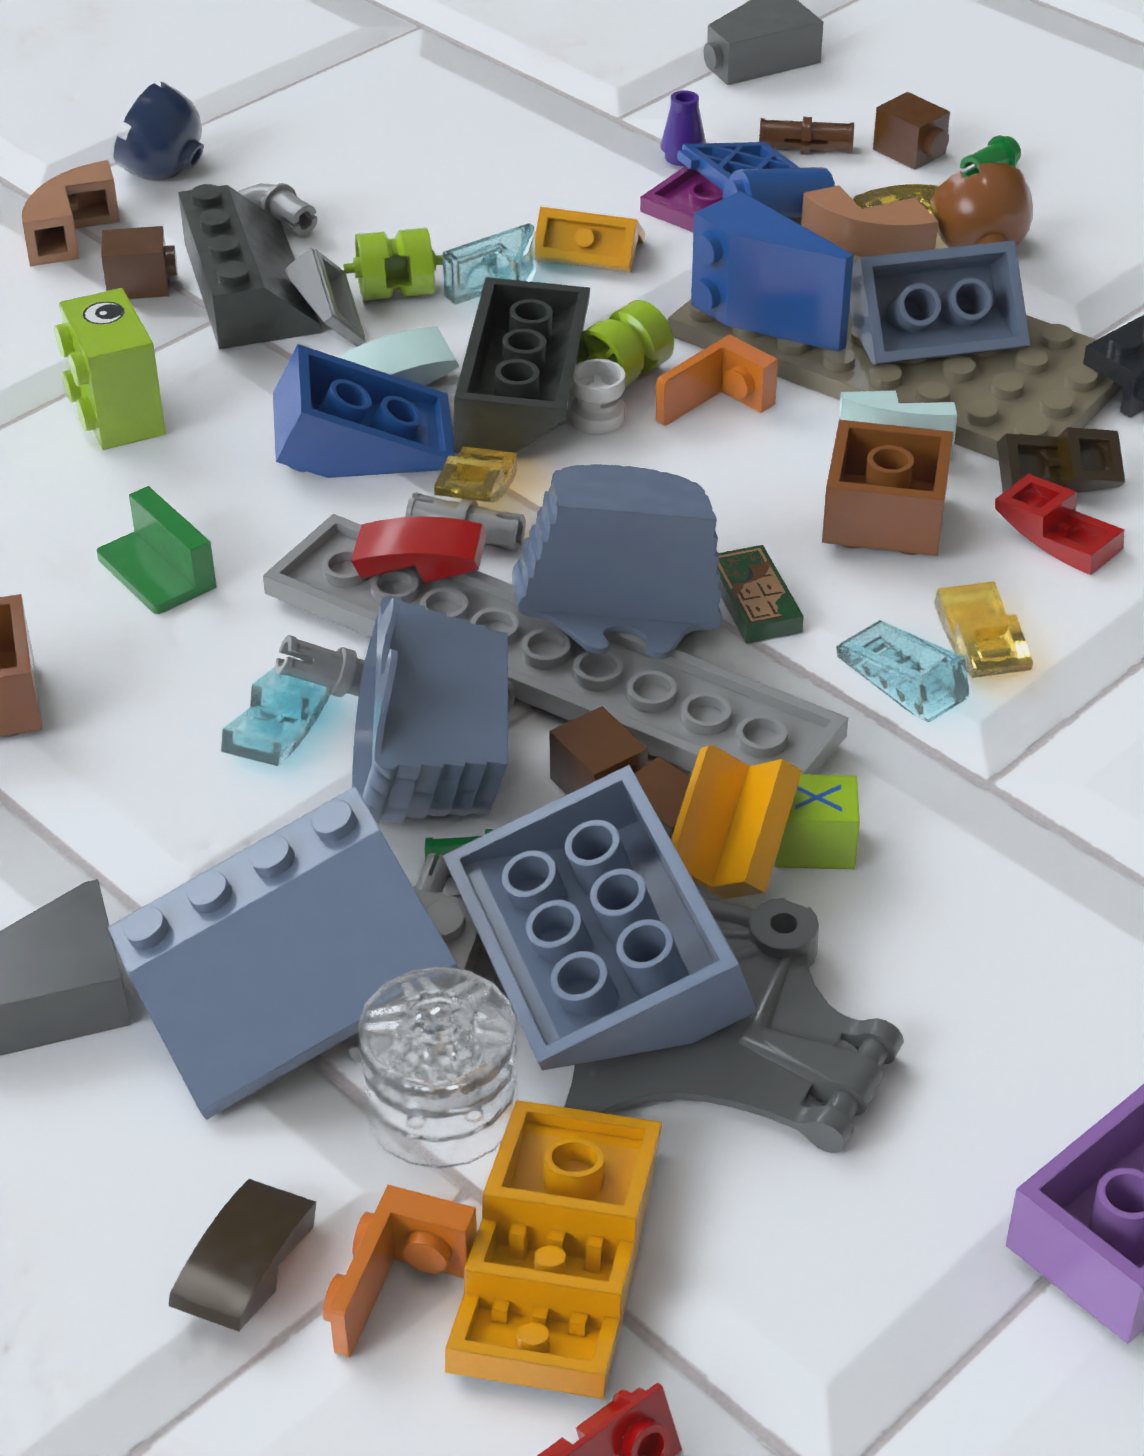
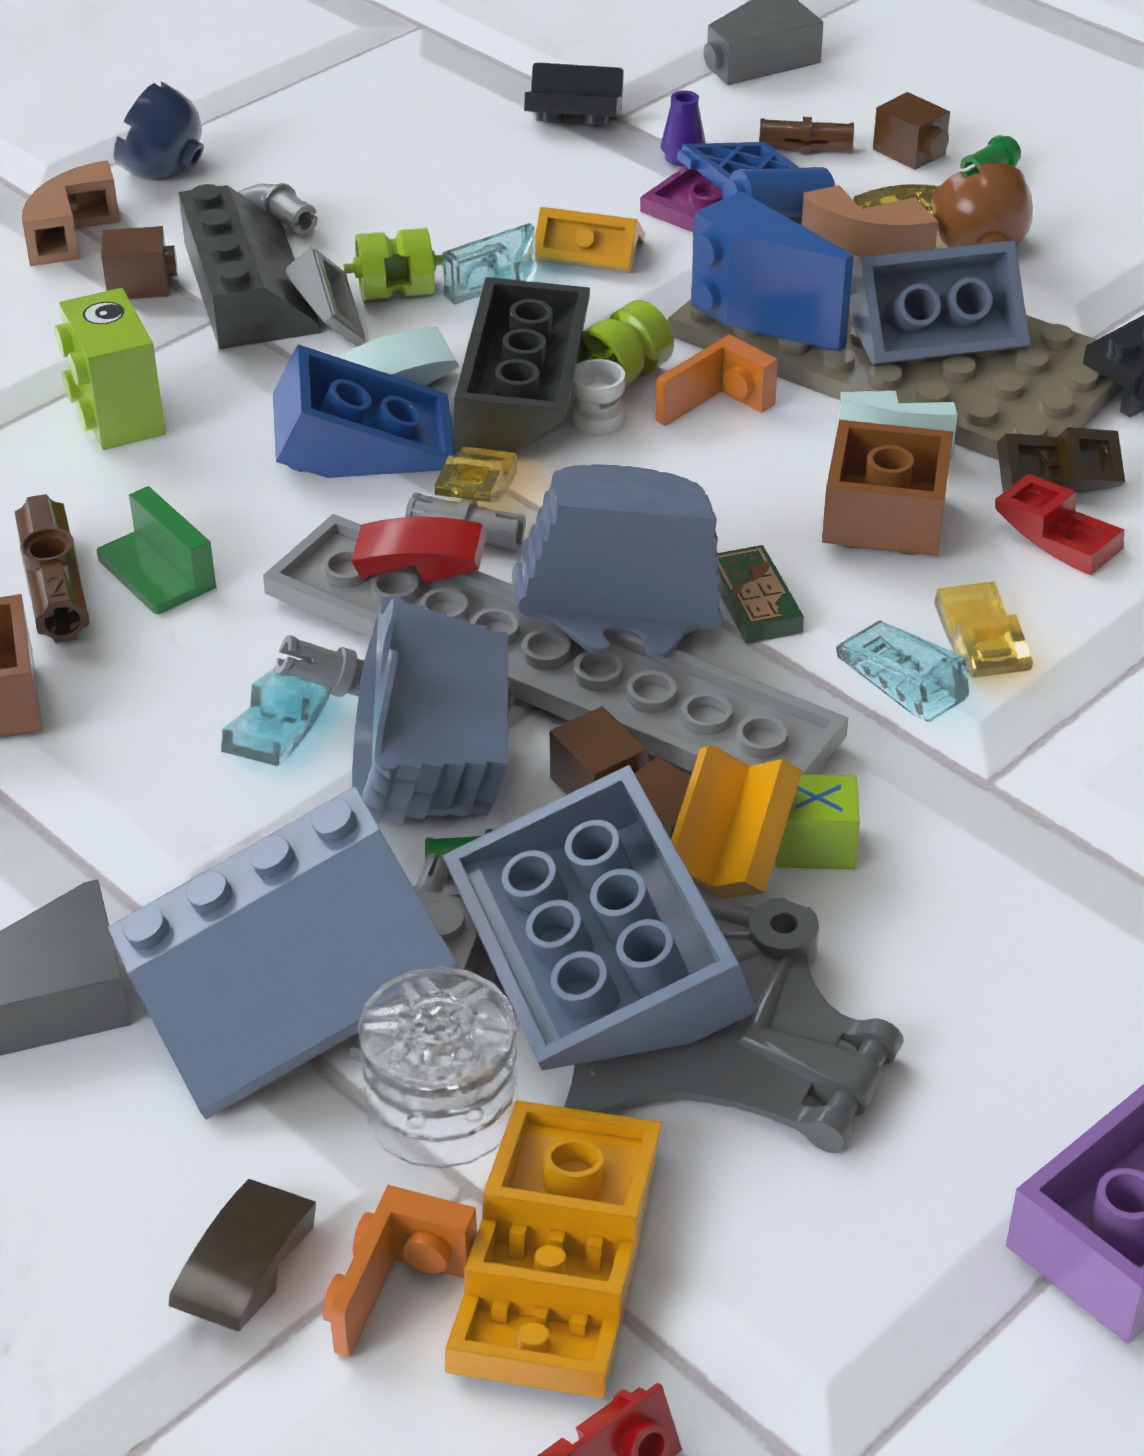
none -> reddish brown piece [14,494,90,643]
none -> black bracket [524,62,624,125]

